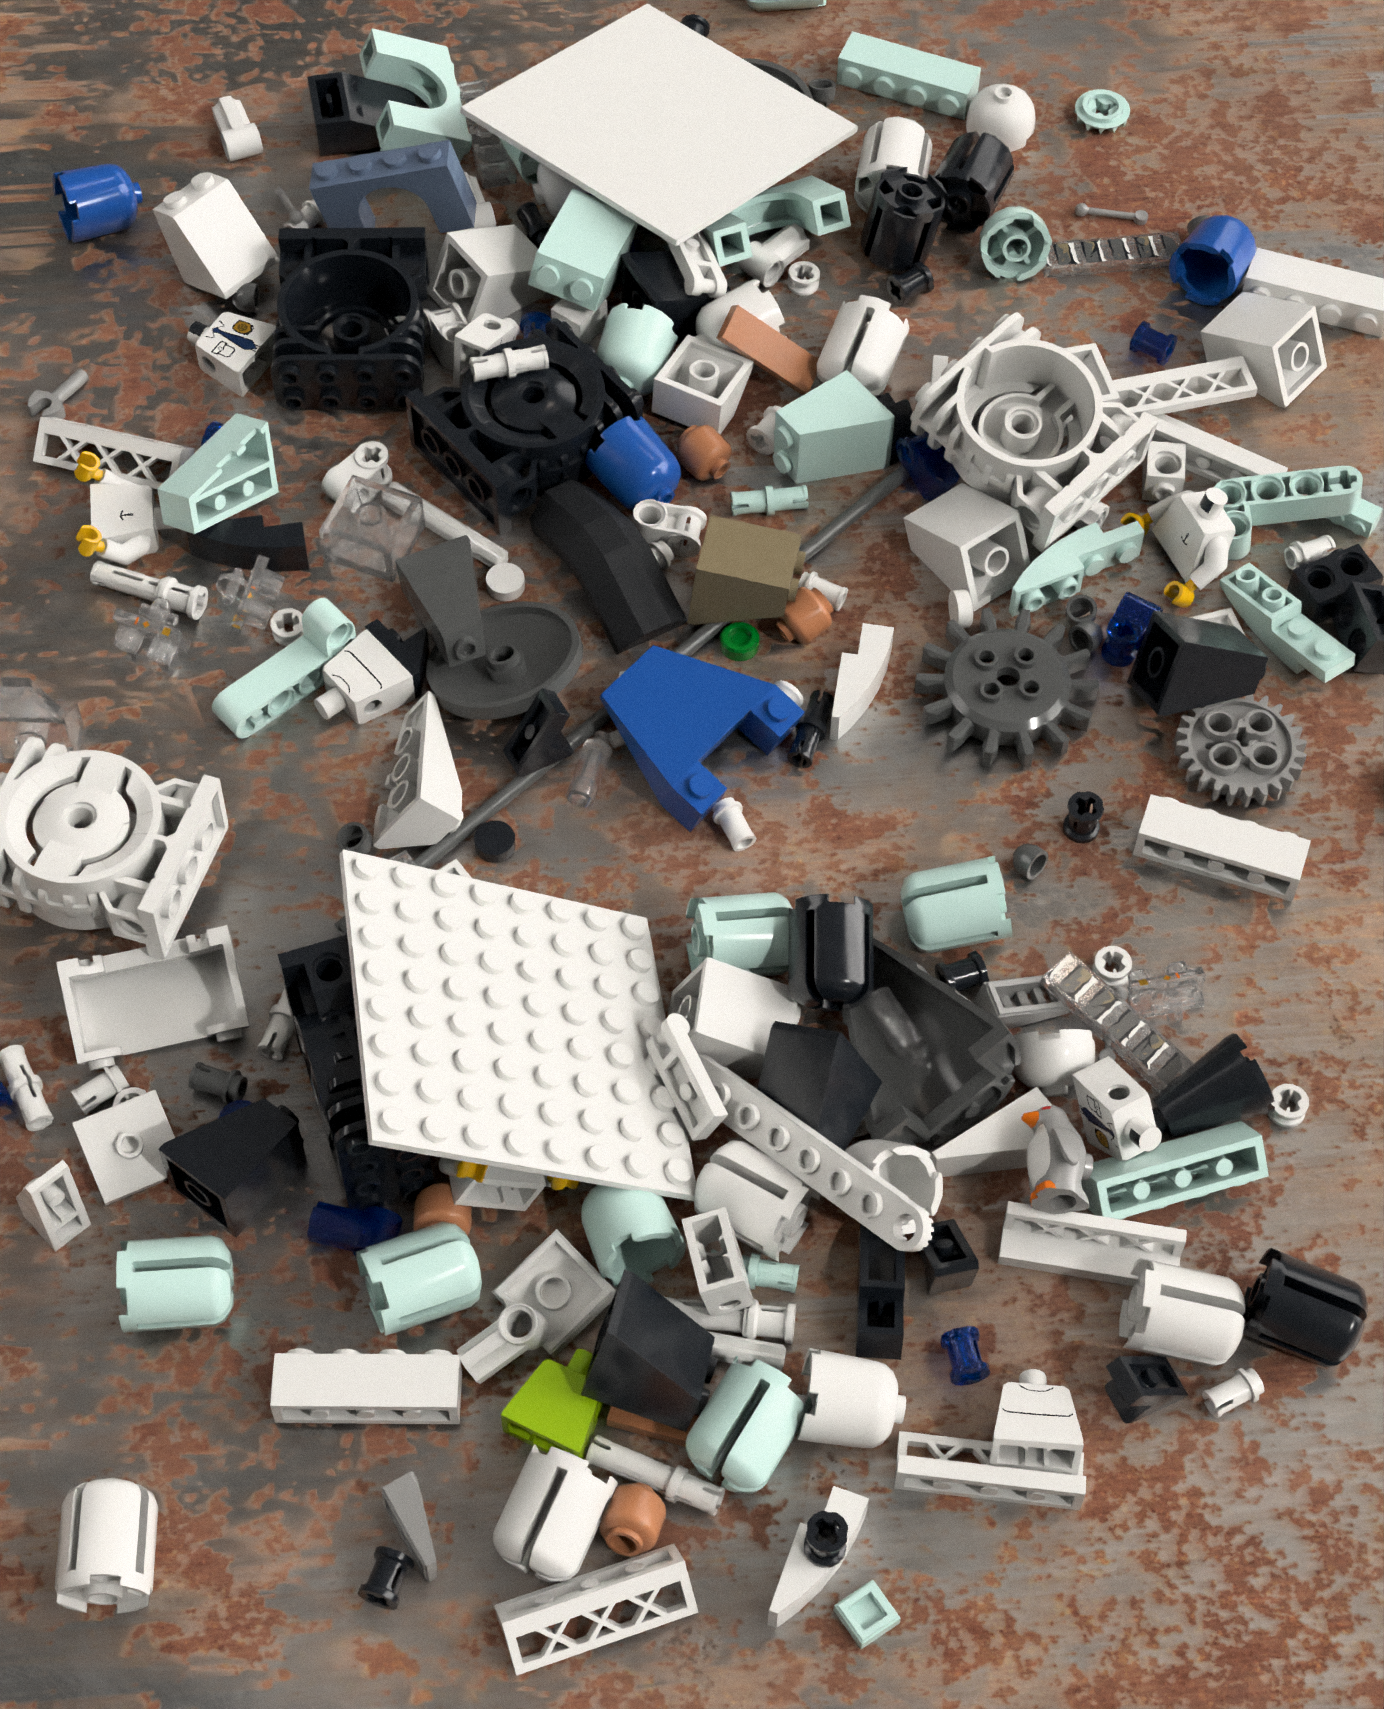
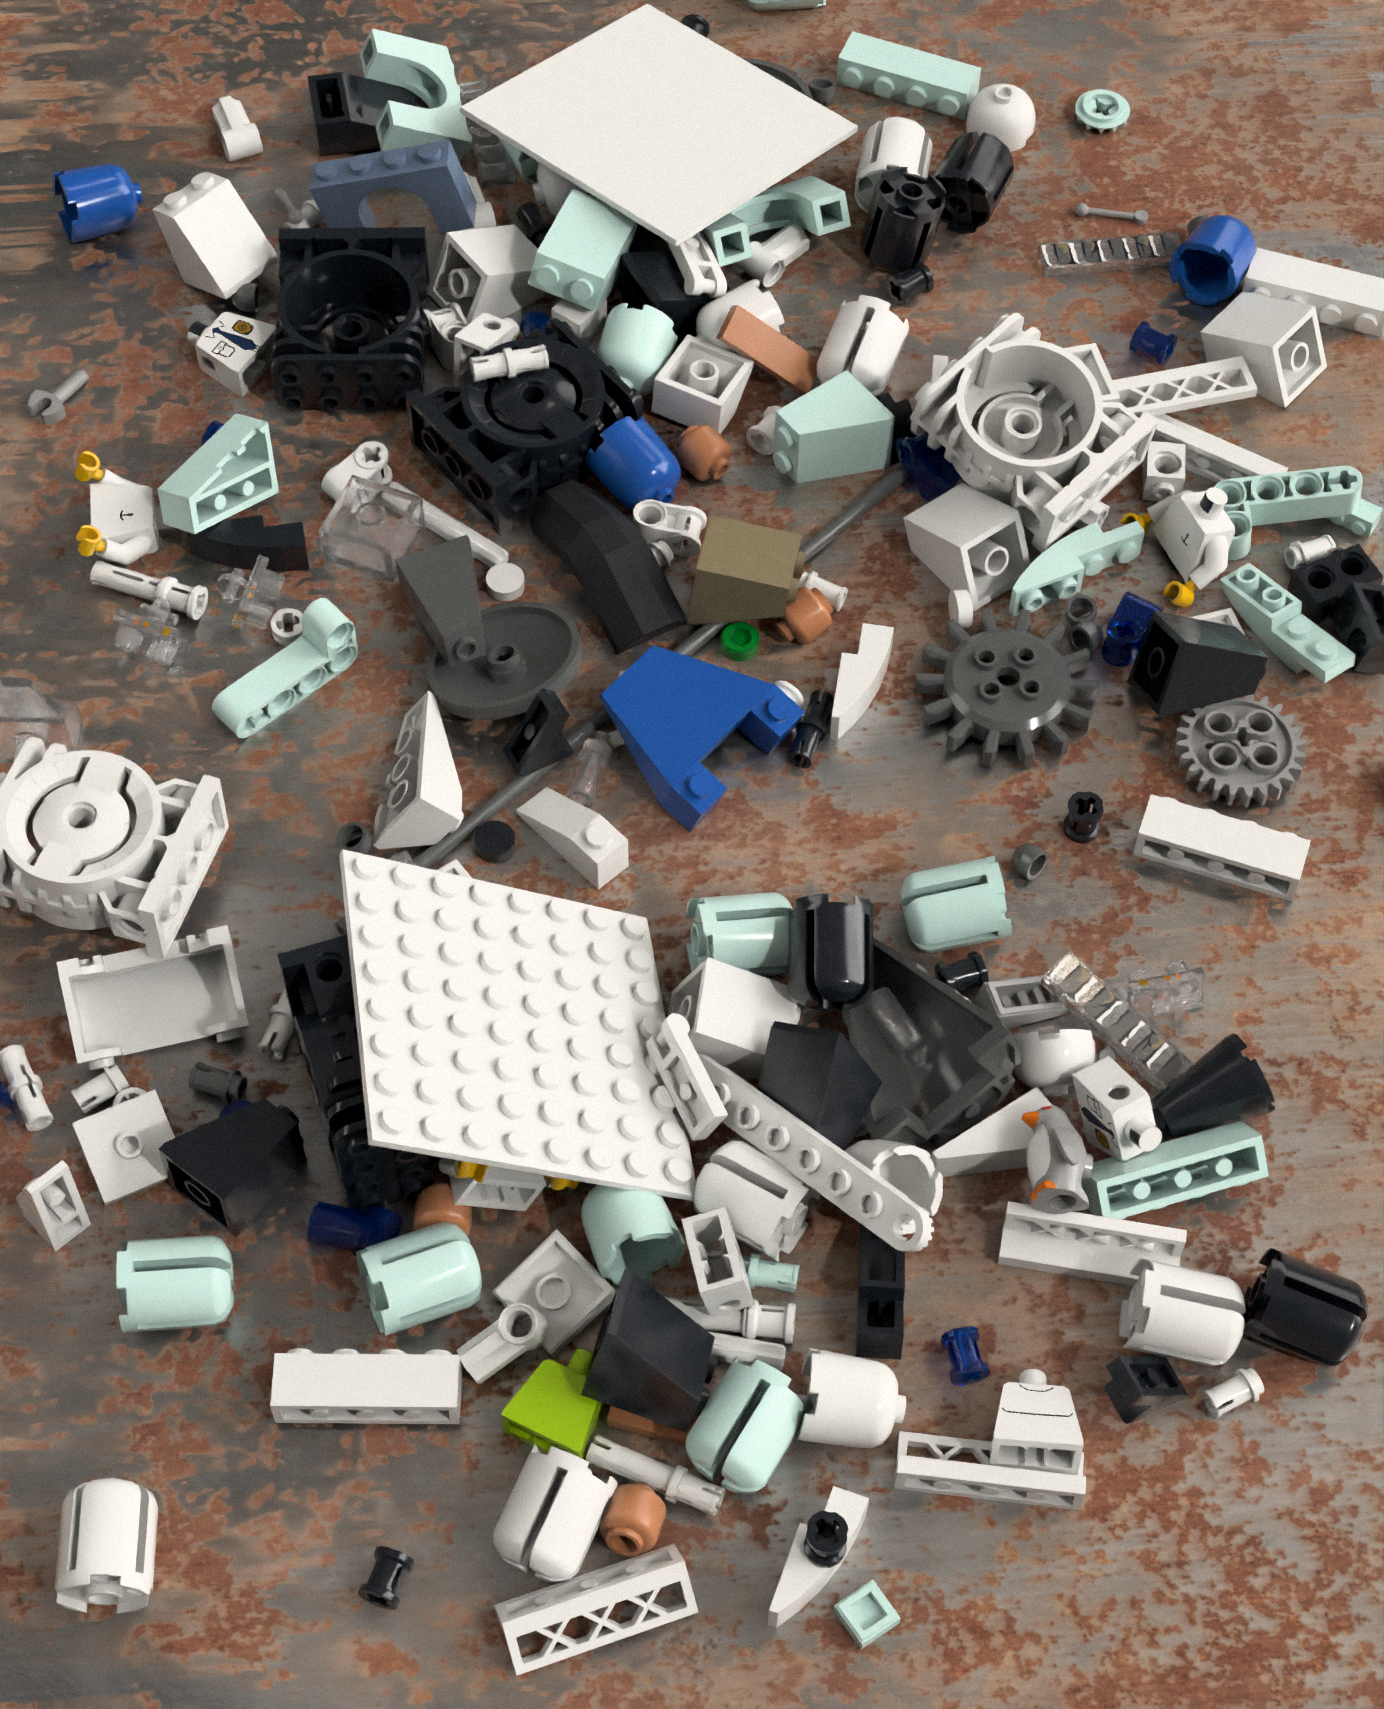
white fence [33,417,195,489] -> none
white torso [314,629,415,724] -> none
black slope [365,619,429,699] -> none
light grey slope [381,1471,437,1582] -> none
white pin [712,797,757,851] -> none
light aqua pin [730,485,809,516] -> none
white bush [787,261,820,296] -> none
black slope [912,1219,979,1295] -> none
light aqua cylinder [979,206,1052,281] -> none
white bush [1092,946,1132,989] -> none
white bush [1268,1084,1309,1128] -> none
none -> white slope [516,787,629,890]

